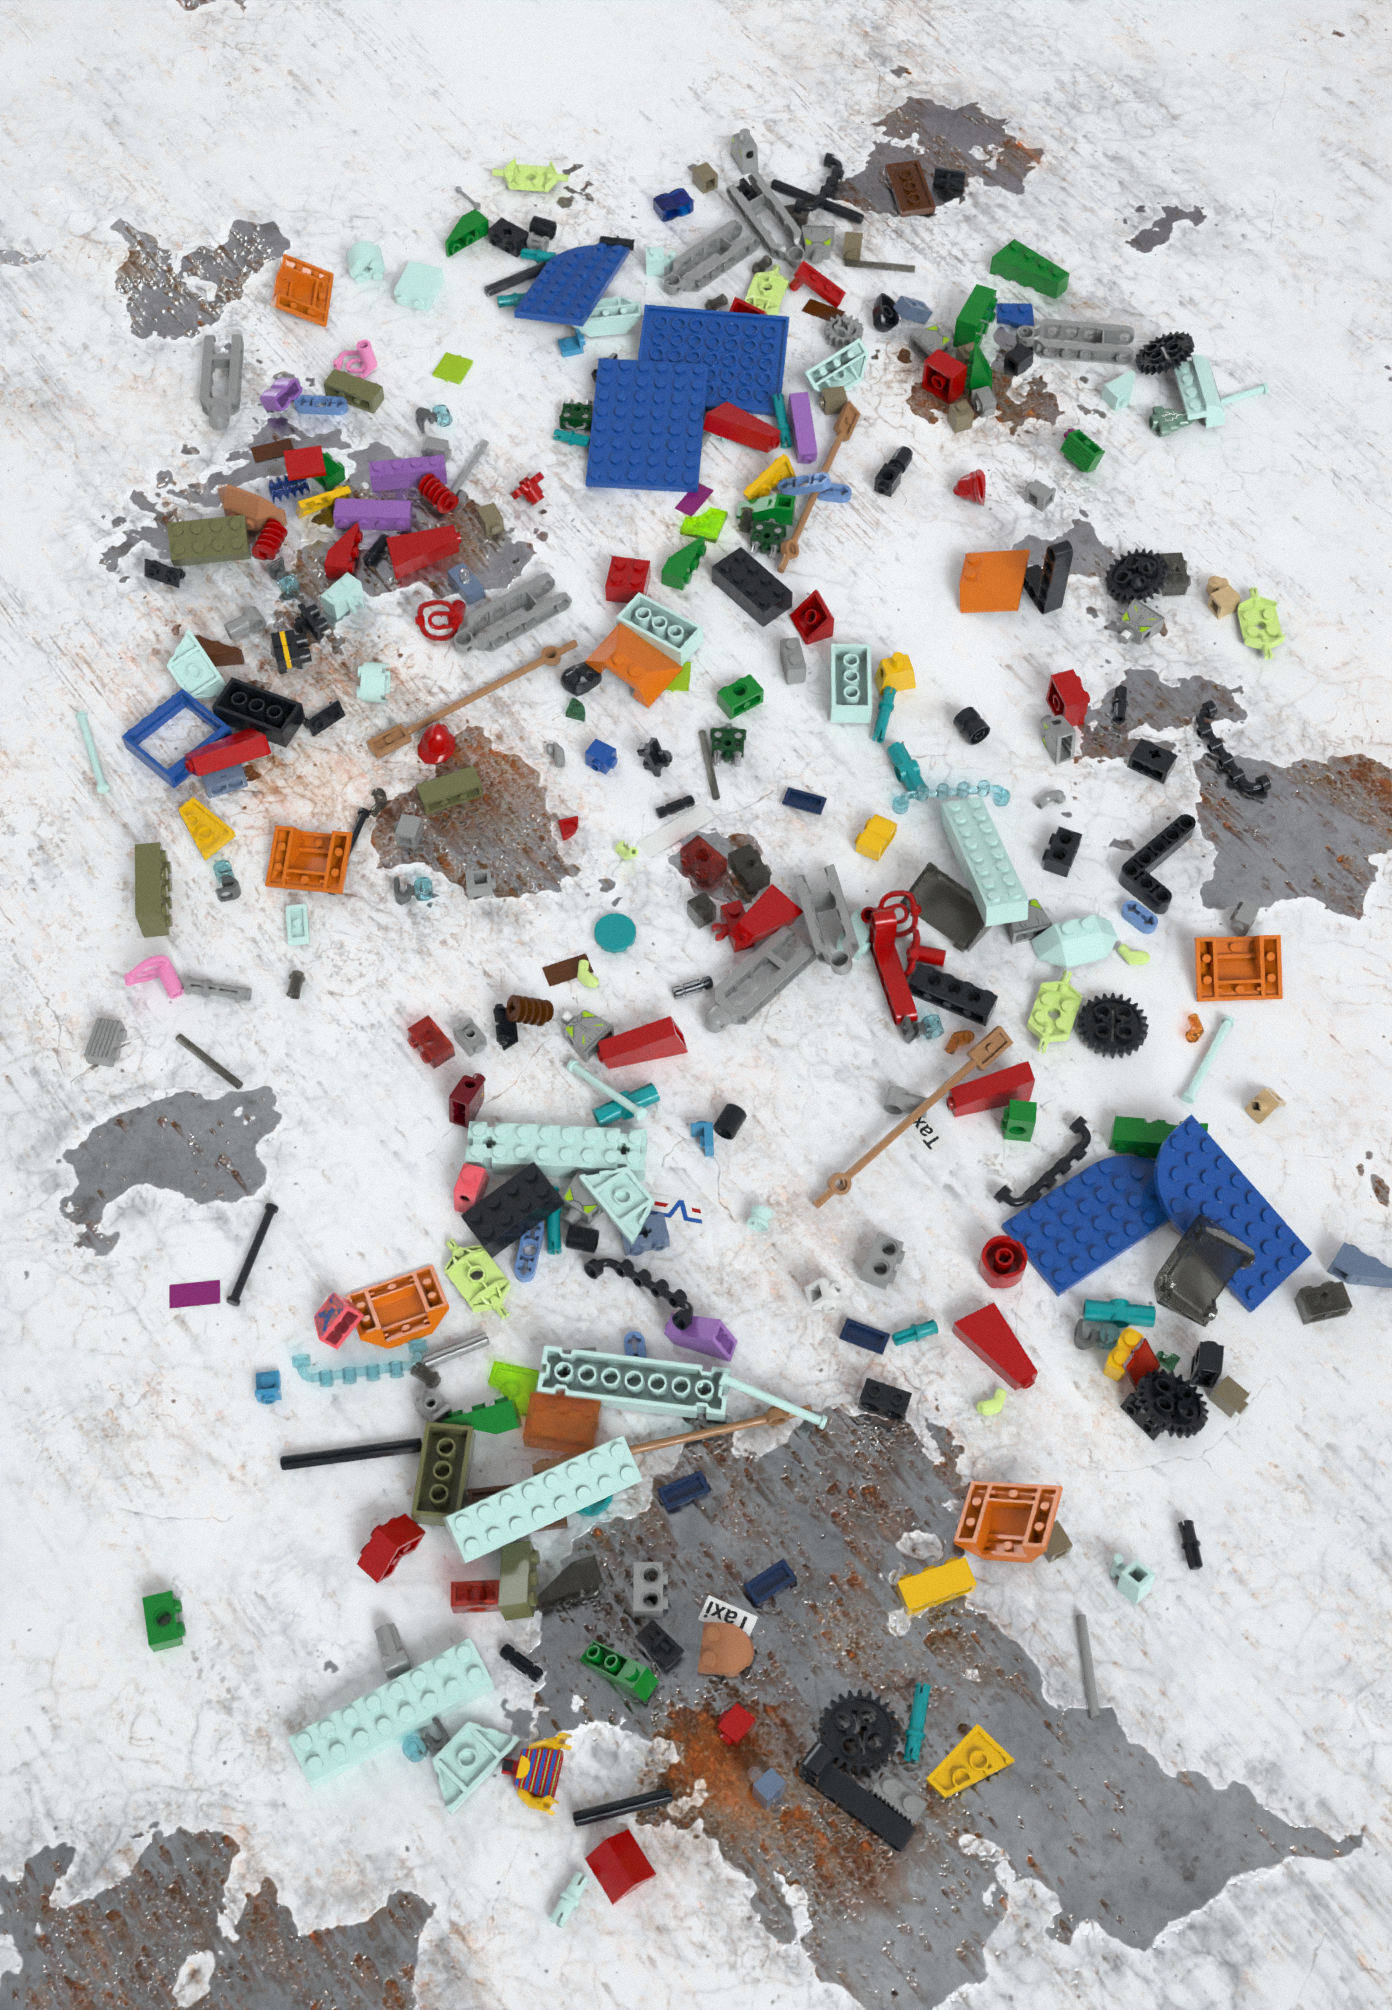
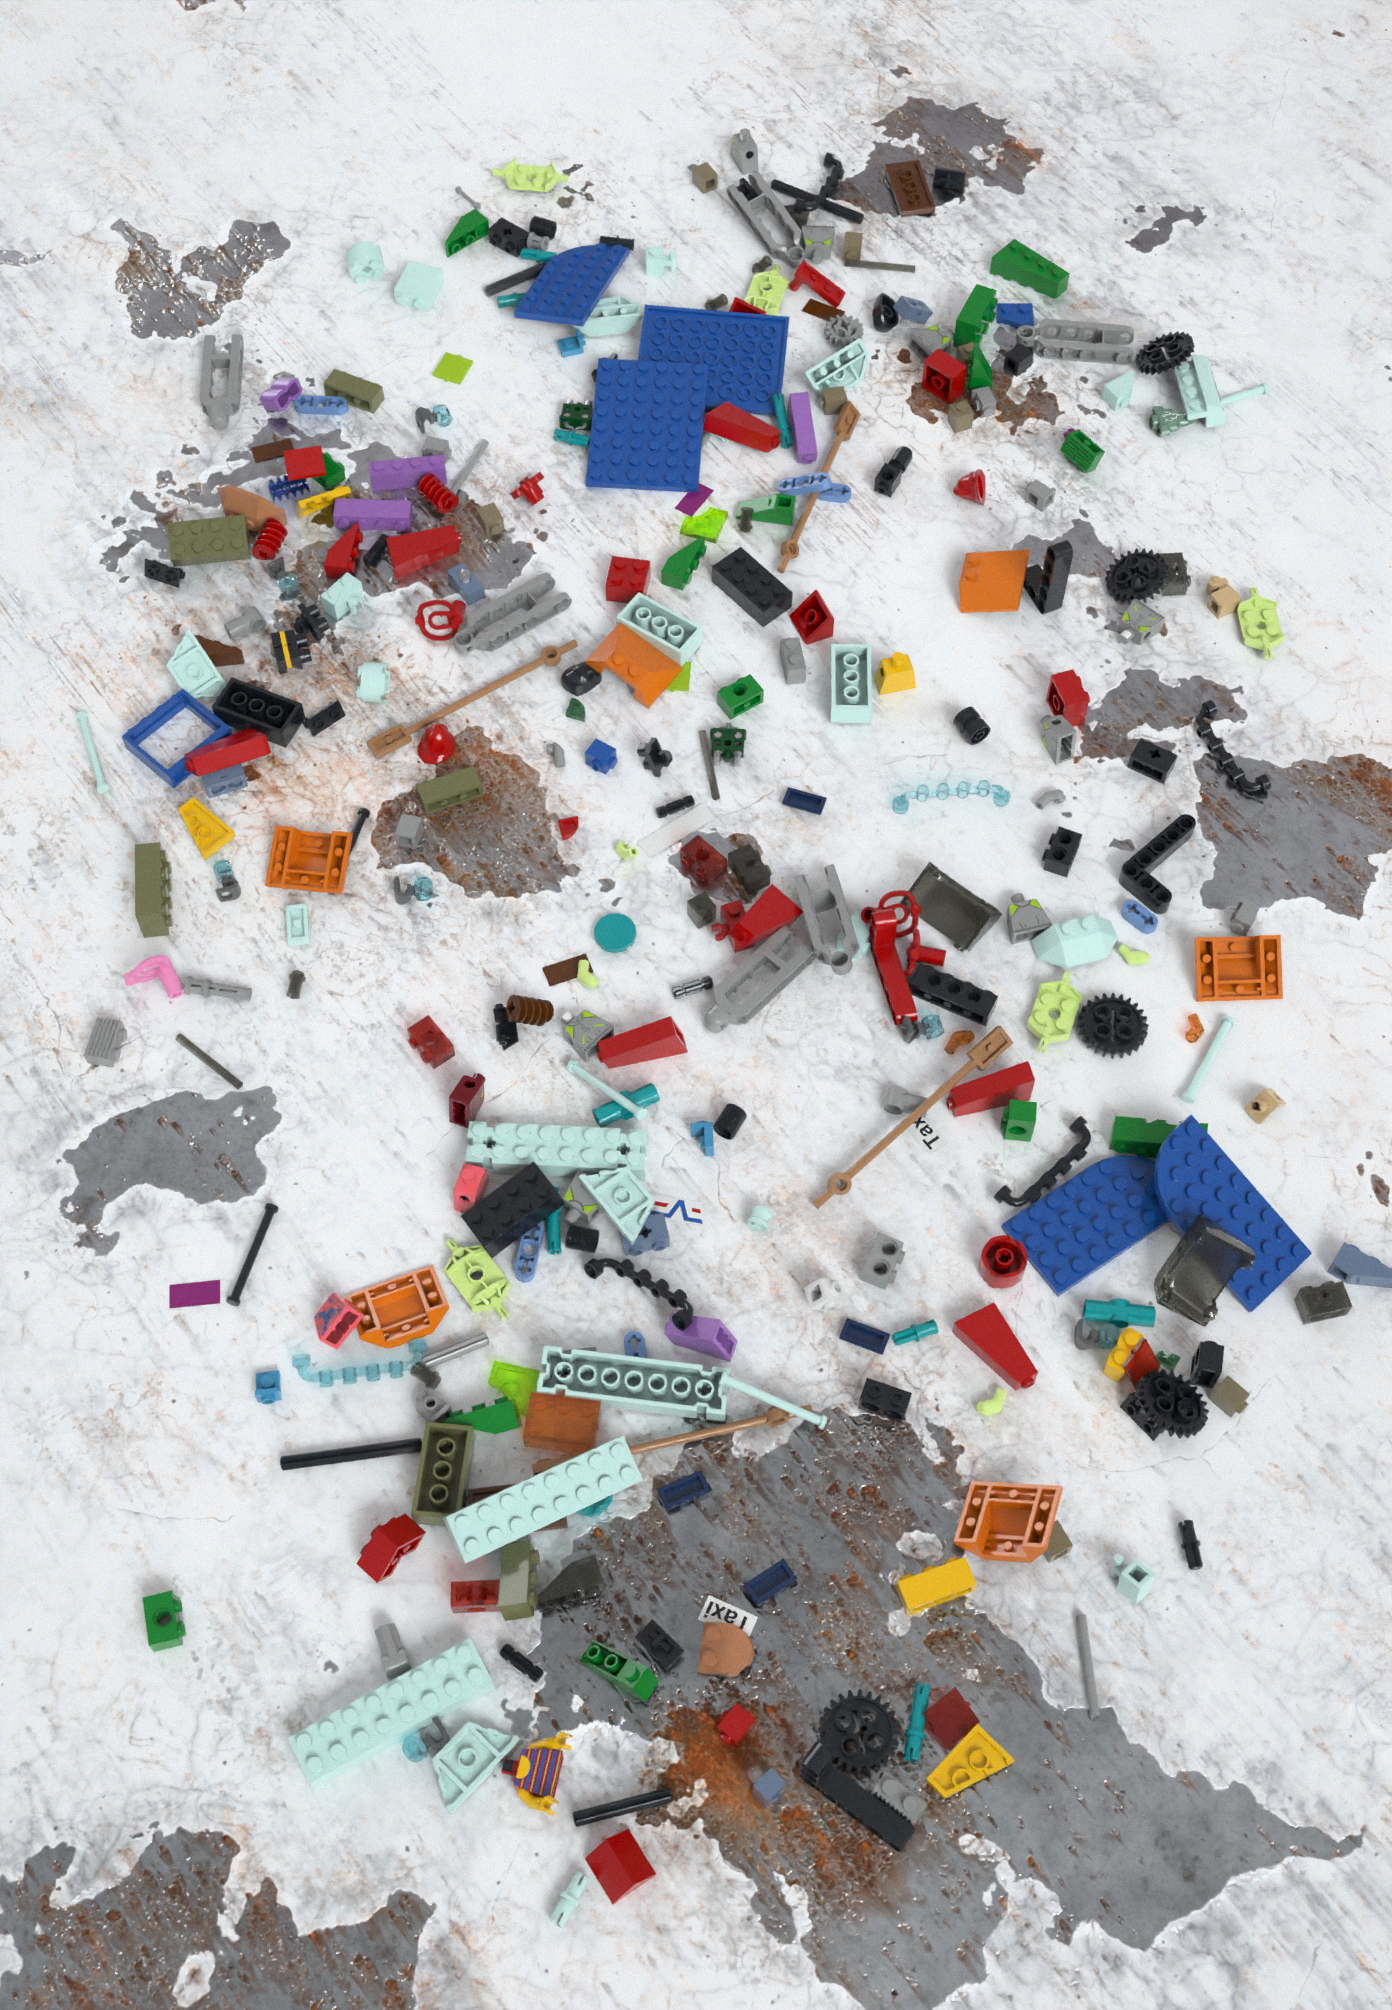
orange slope [270,254,334,327] -> none
bright pink piece [333,340,377,379] -> none
clear smoke arm [369,788,388,818] -> none
light grey brick [453,1017,487,1057] -> none
light grey brick [465,869,497,900] -> none
light grey brick [633,1562,668,1618] -> none
clear blue brick [653,188,694,222] -> none
light grey piece [664,220,761,295] -> none
yellow wing [743,453,796,501] -> none
dark green piece [750,518,787,560] -> none
yellow brick [854,814,898,862] -> none
teal pin [872,687,896,743] -> none
teal piece [887,742,928,800] -> none
light aqua brick [941,797,1029,927] -> none
black axle [1112,685,1128,723] -> none
none -> clear red piece [922,1687,980,1749]

